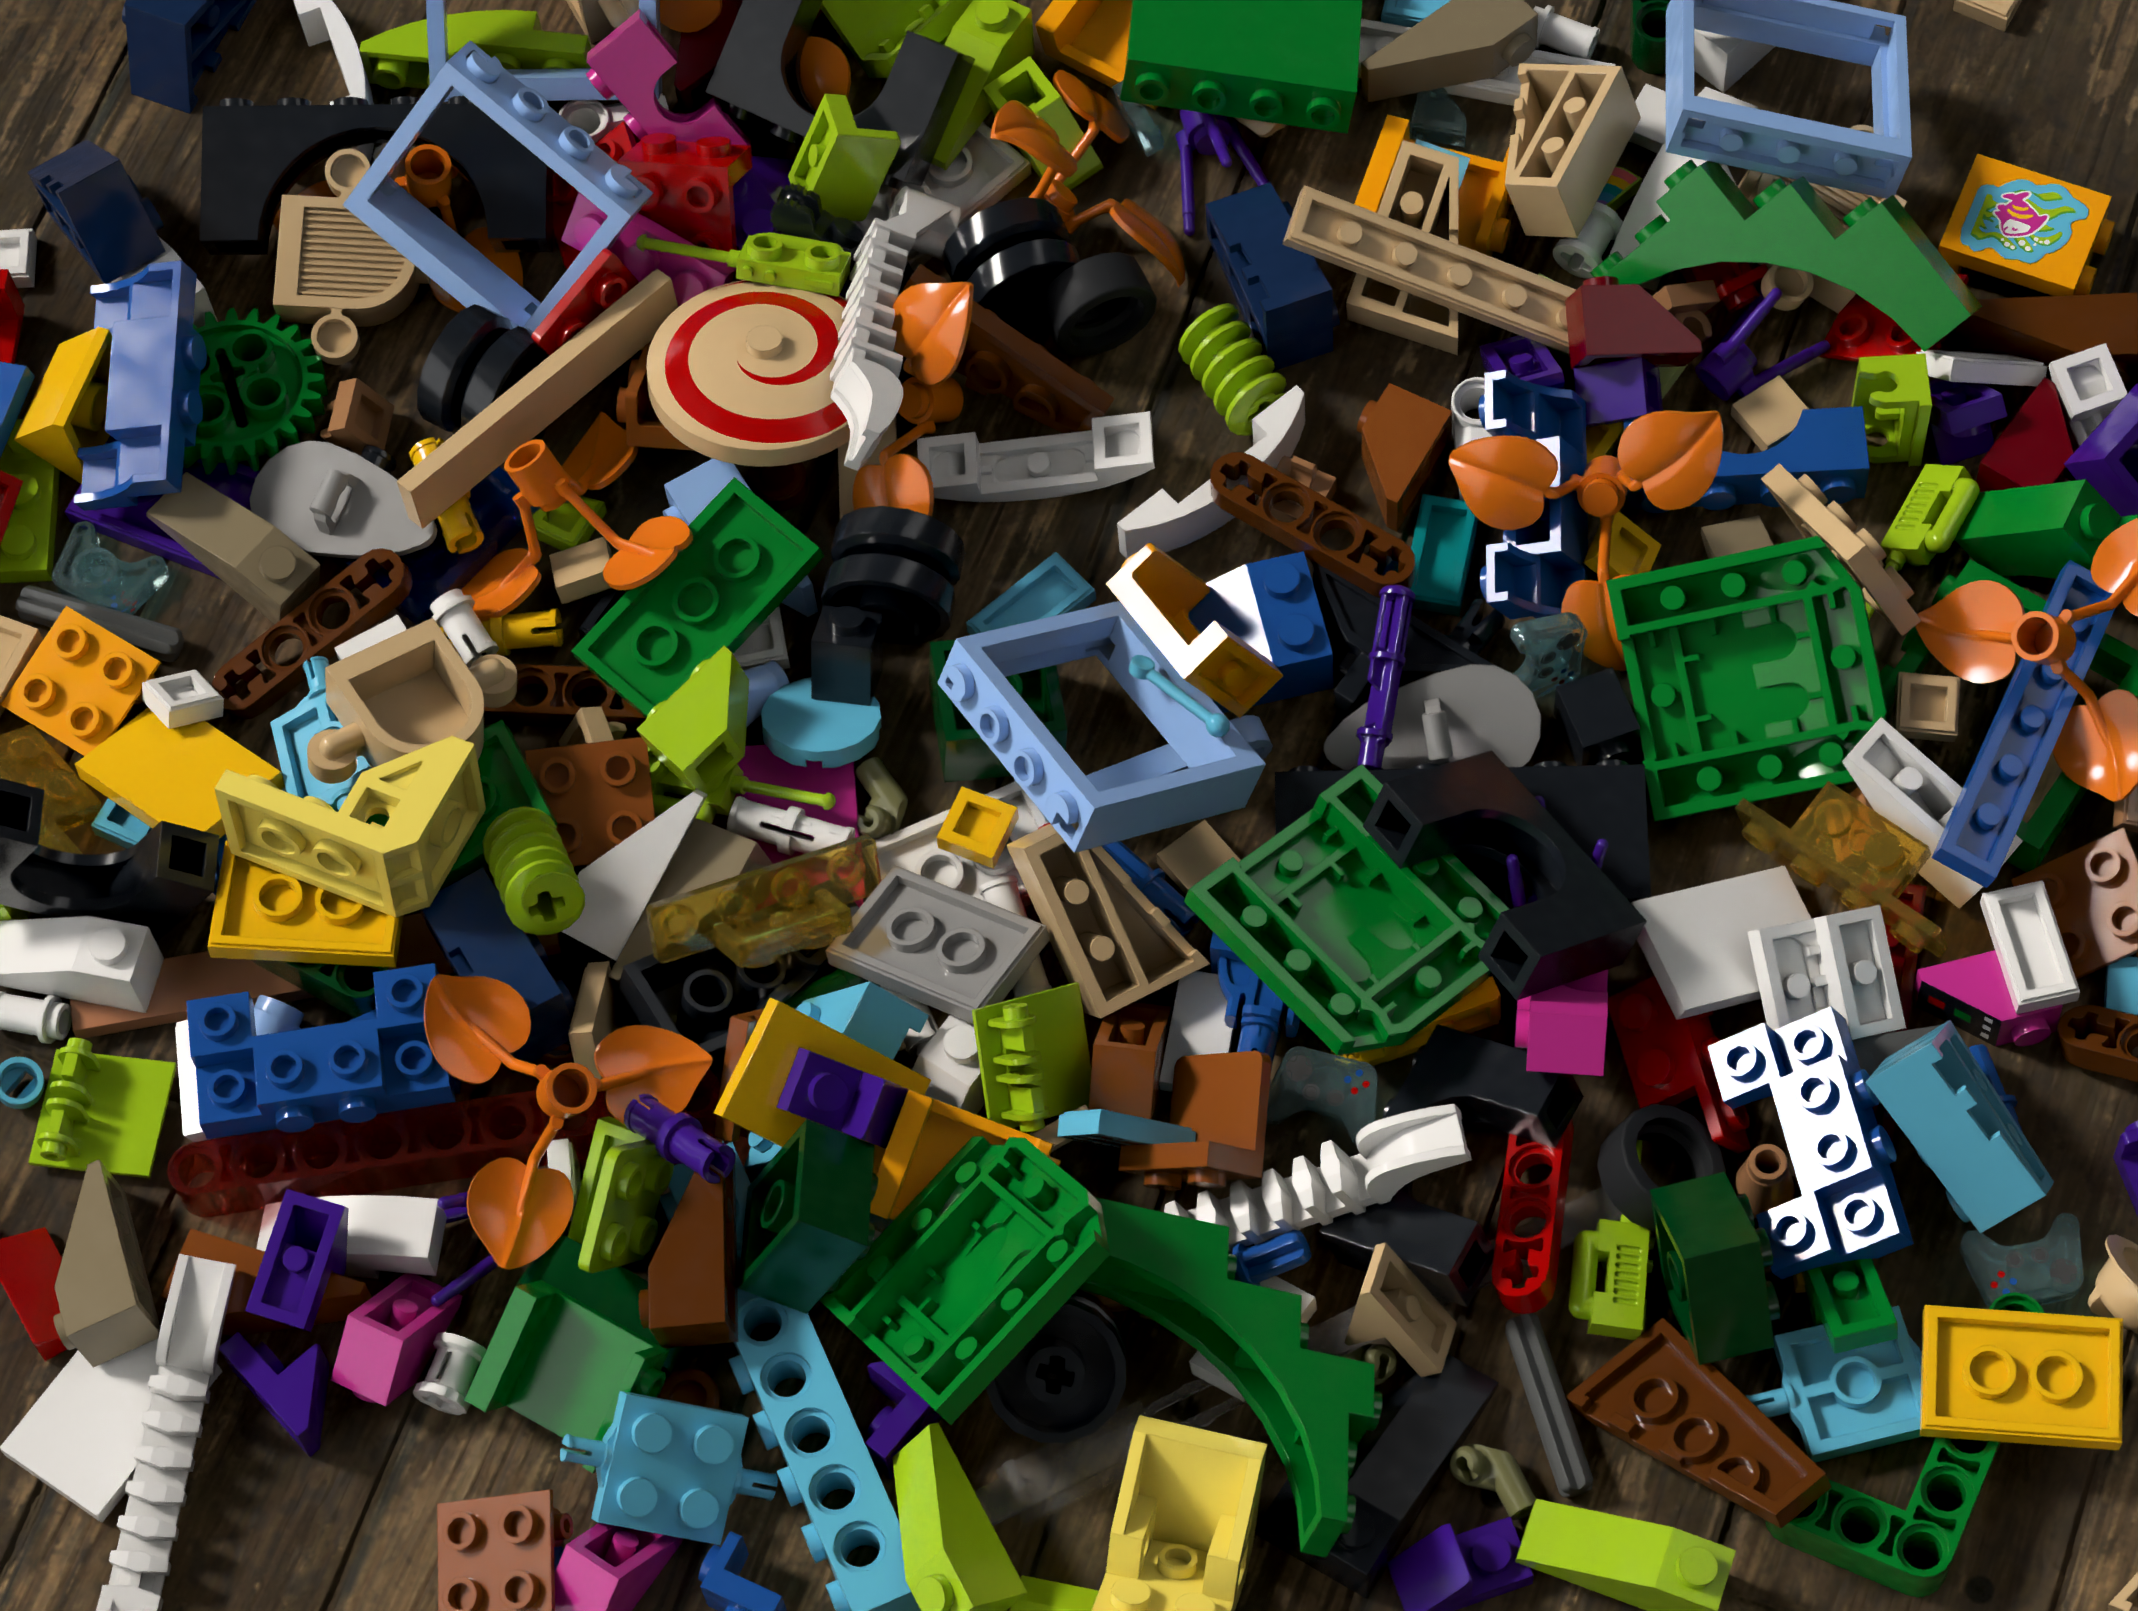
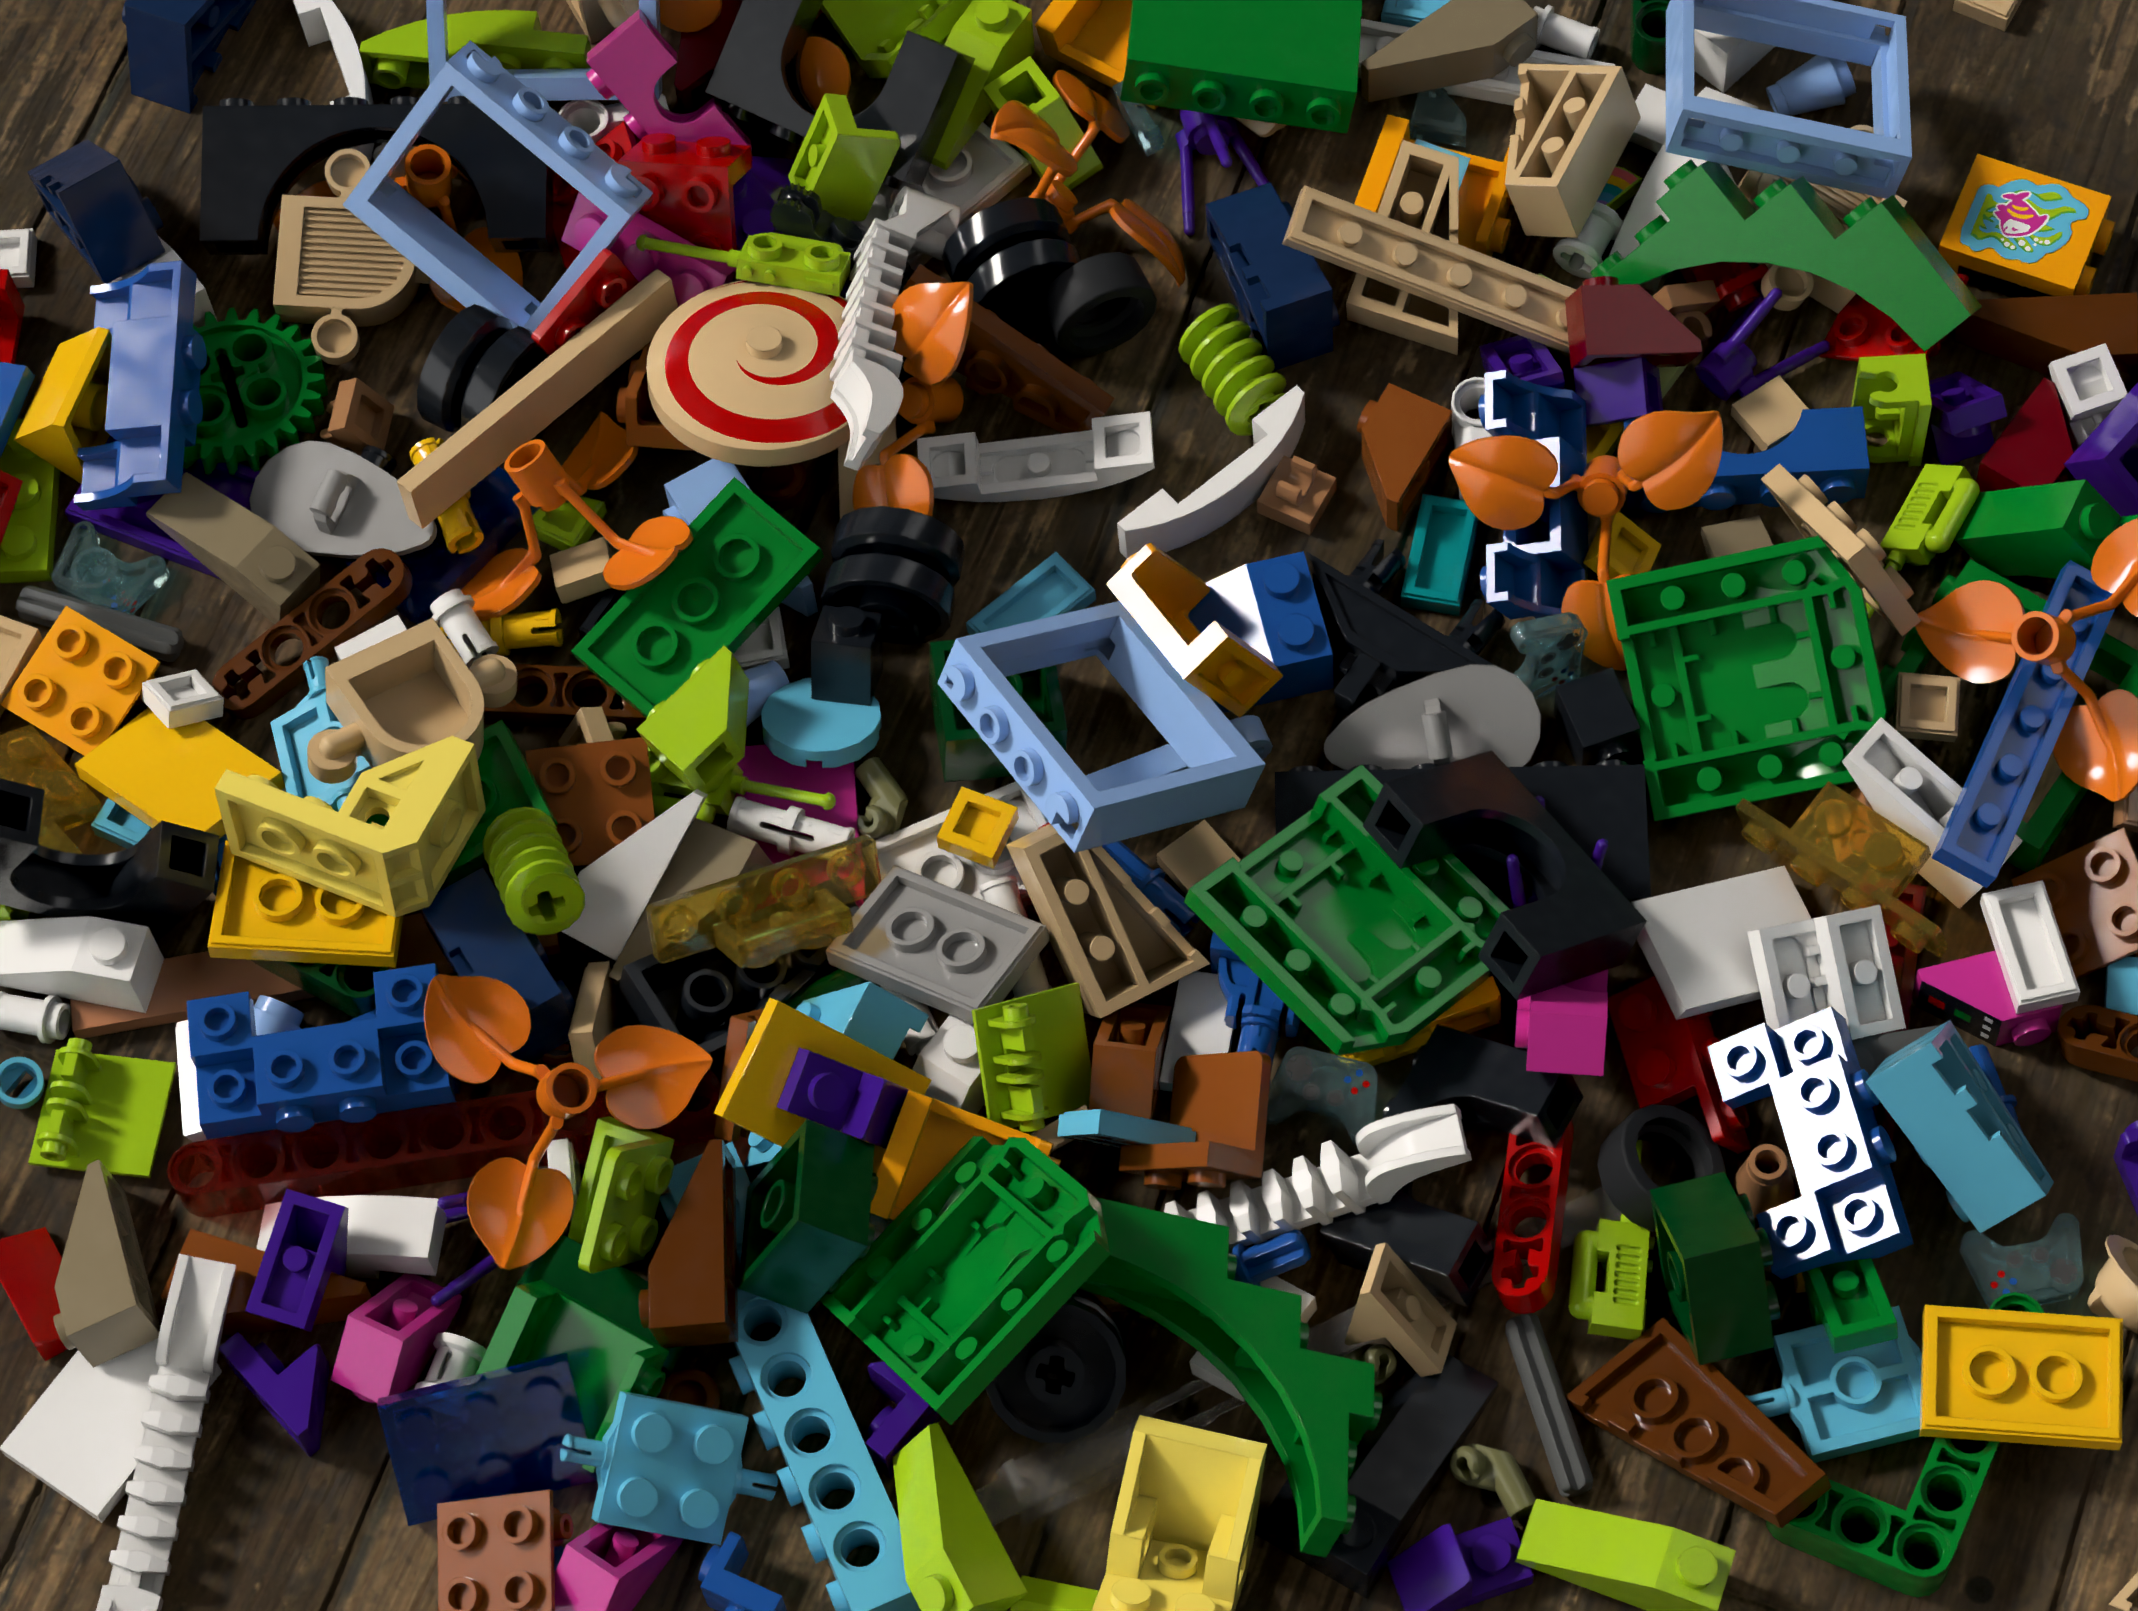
dark purple pin [624,1094,736,1183] -> none
medium azure hinge [1128,655,1230,737] -> none
reddish brown beam [1210,452,1415,598] -> none
dark purple piece [1356,585,1416,770] -> none
white tile [1916,349,2047,387] -> none
none -> clear blue plate [377,1353,597,1526]
none -> light blue cone [1766,55,1856,116]

